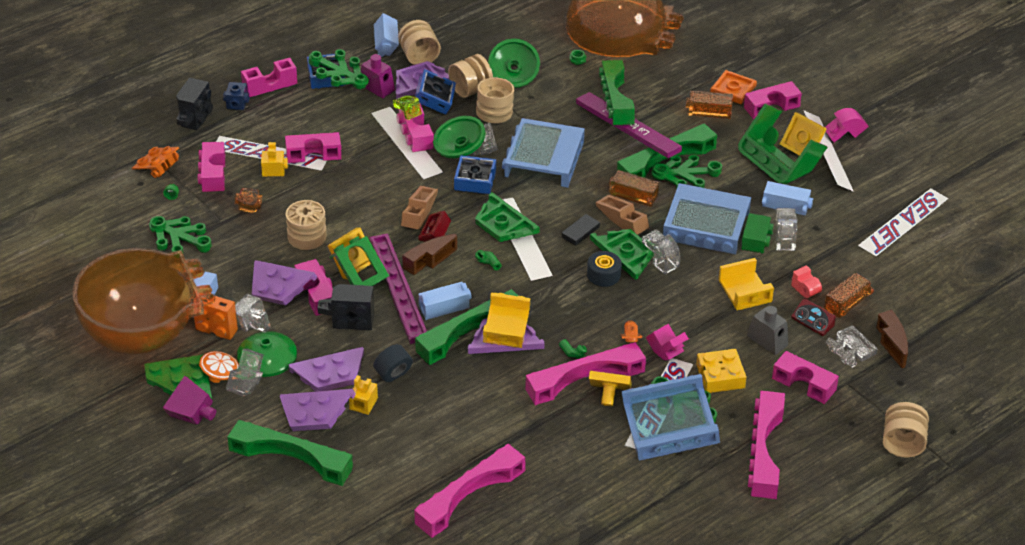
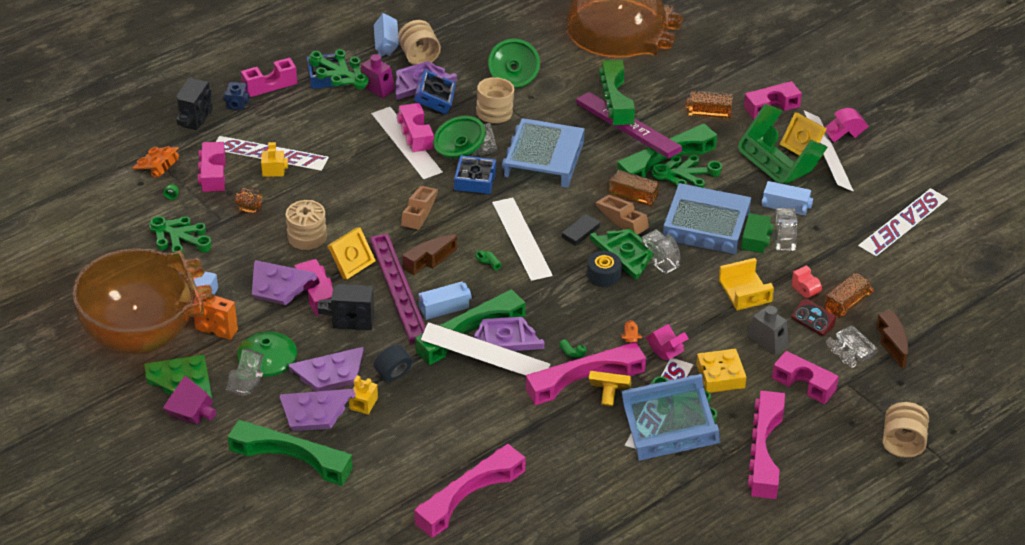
dish [199,351,240,383] -> none
clear brick [235,294,271,332] -> none
dark pink arch [285,132,341,163] -> none
green panel [329,236,389,286] -> none
clear neon green bracket [393,95,422,120] -> none
dark red slope [418,211,451,242] -> none
tan wheel [448,54,493,98] -> none
green wing [475,192,540,242] -> none
yellow panel [483,292,530,348] -> none
green plate [569,50,586,65] -> none
orange plate [710,70,757,104] -> none
none -> white sticker [421,322,550,375]

